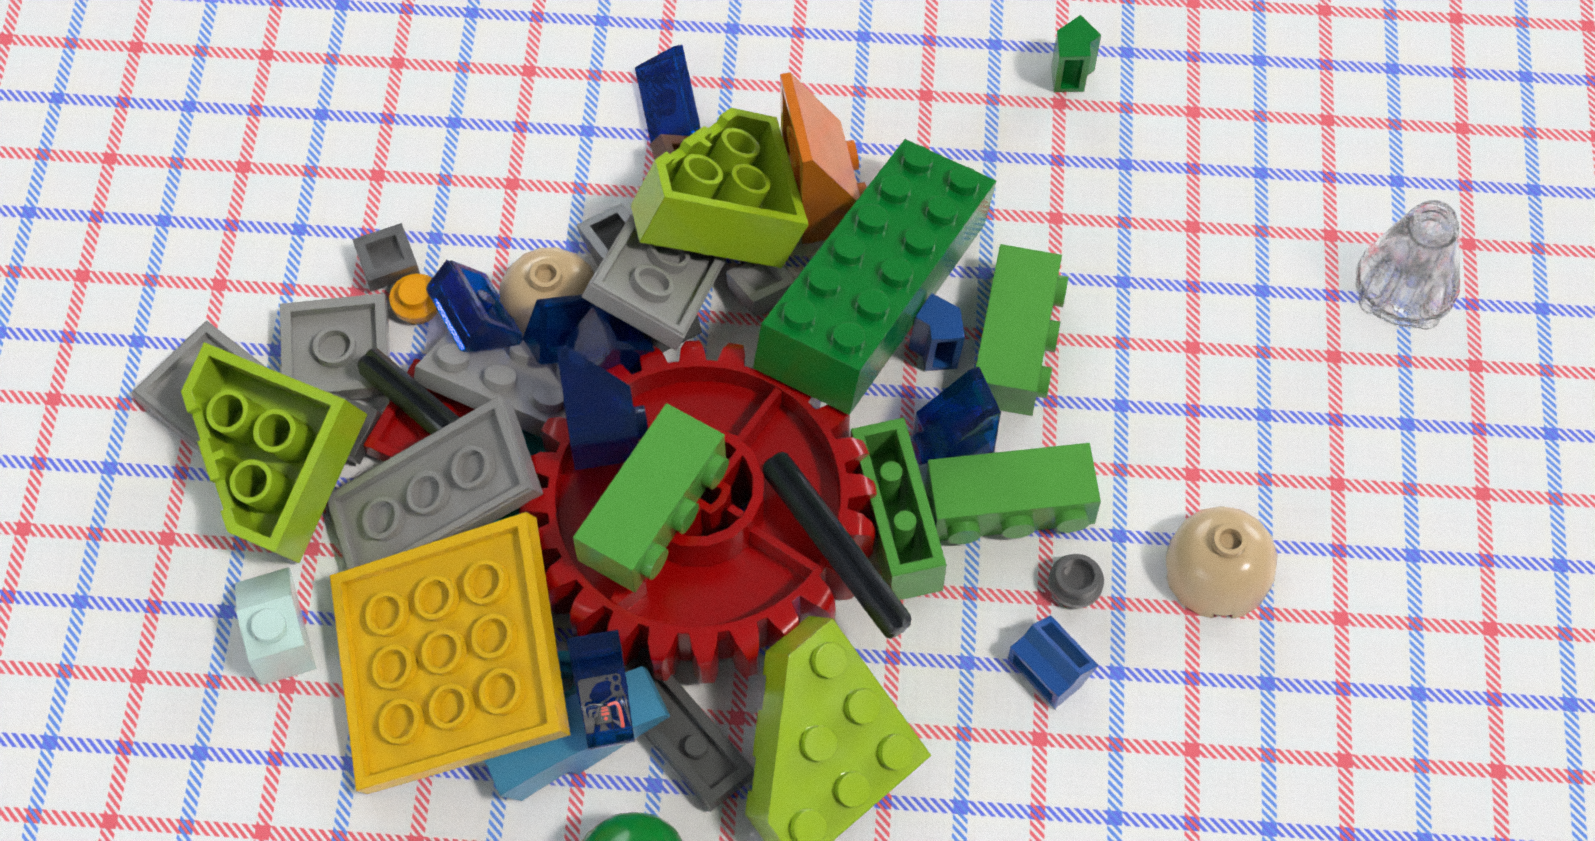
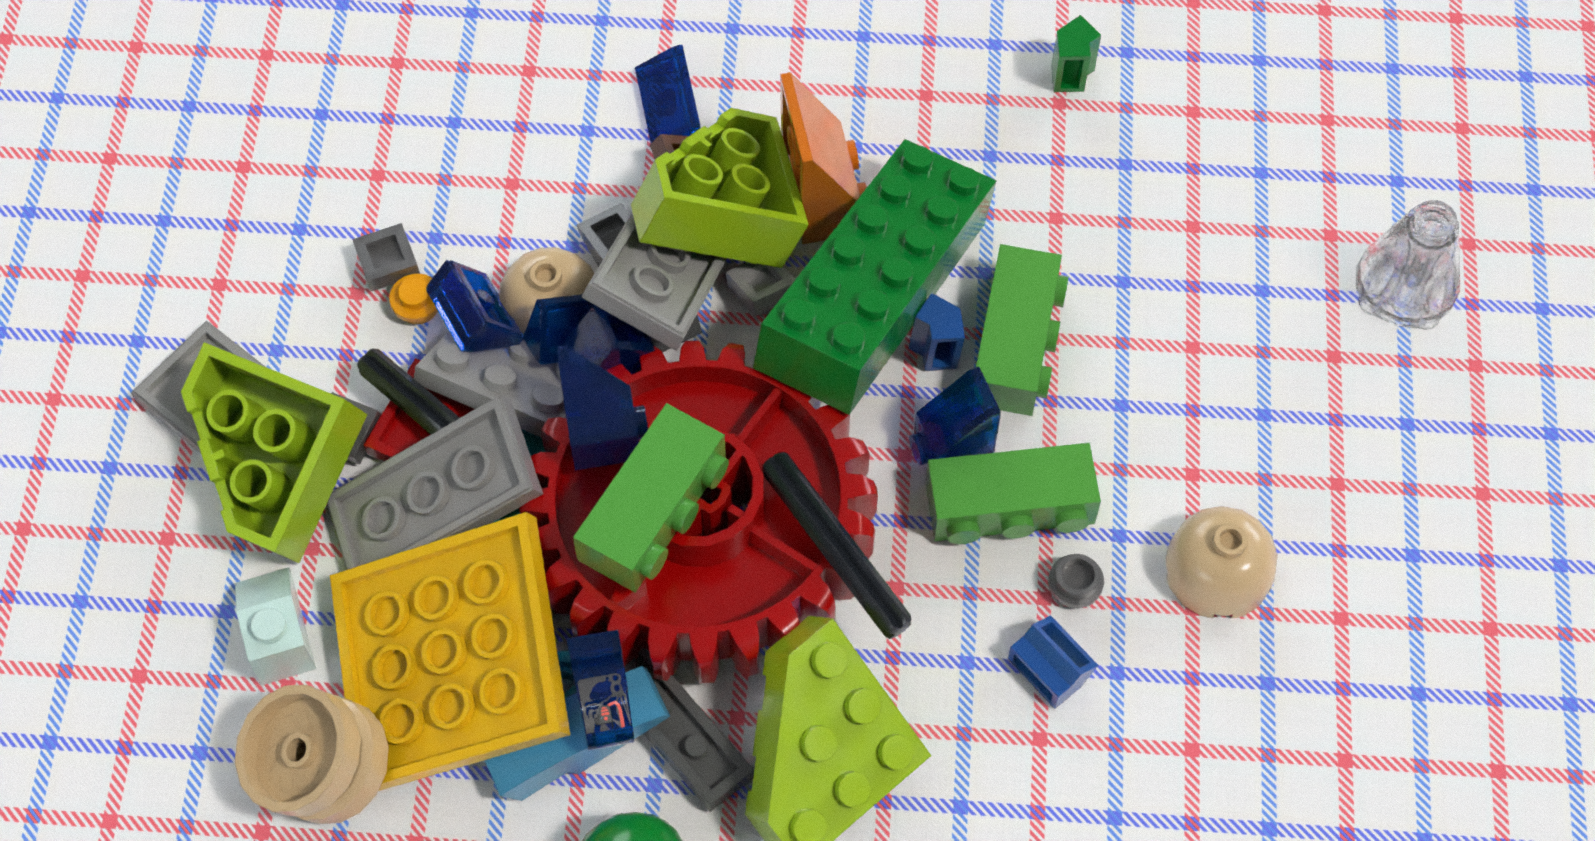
light grey plate [280,293,391,400] -> none
bright green brick [851,417,947,600] -> none
none -> tan wheel [235,685,389,824]

